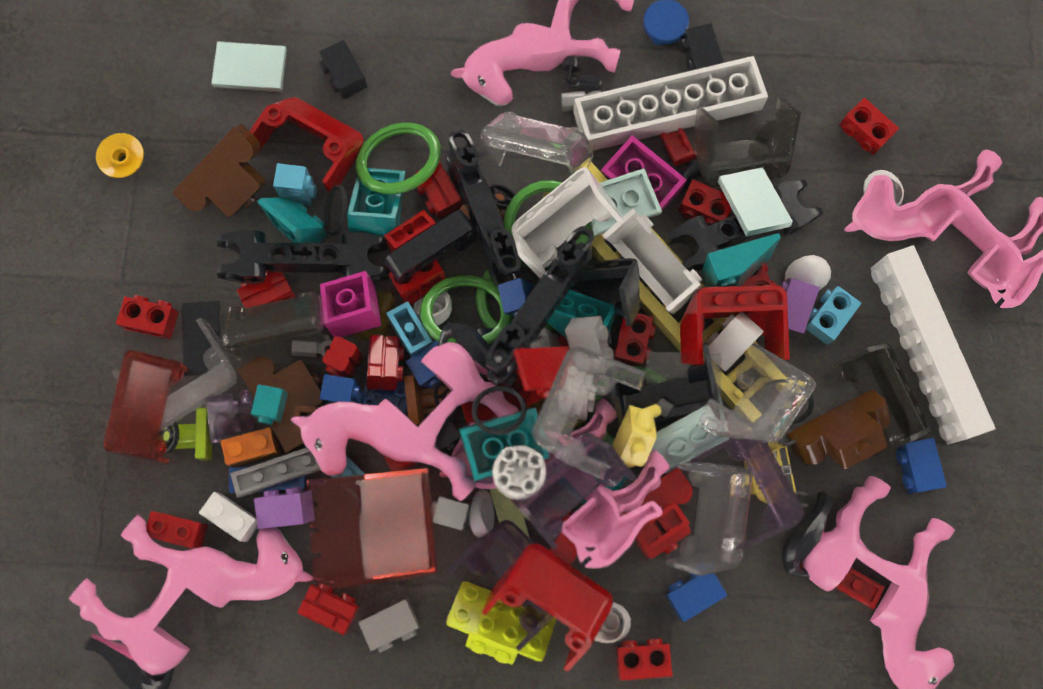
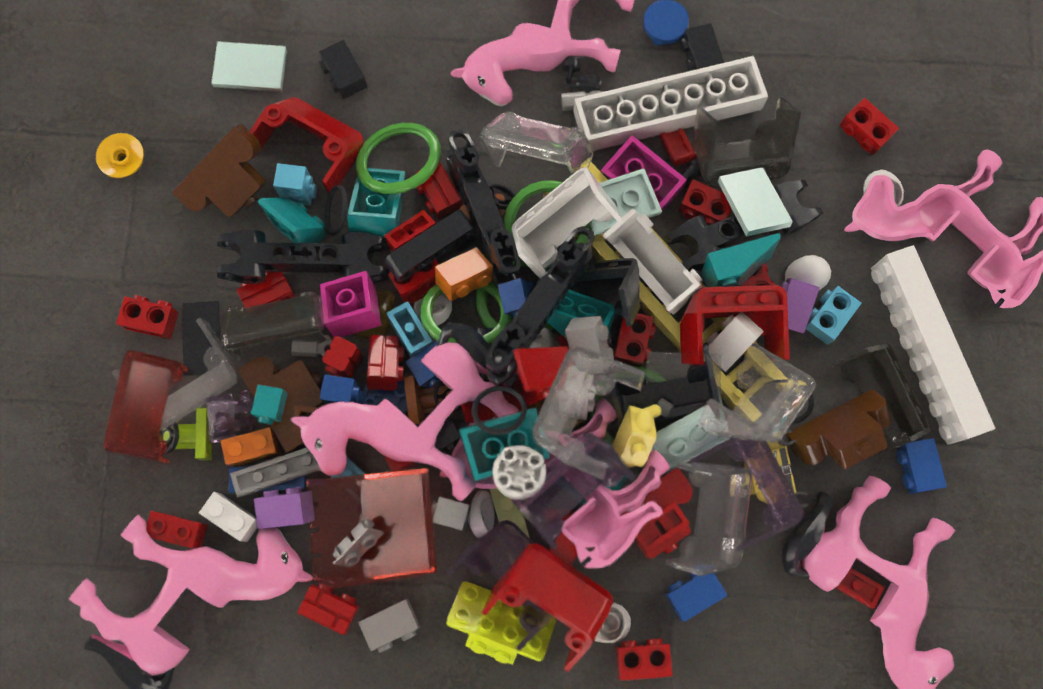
none -> light grey hinge [333,518,383,568]
none -> orange brick [435,247,493,301]

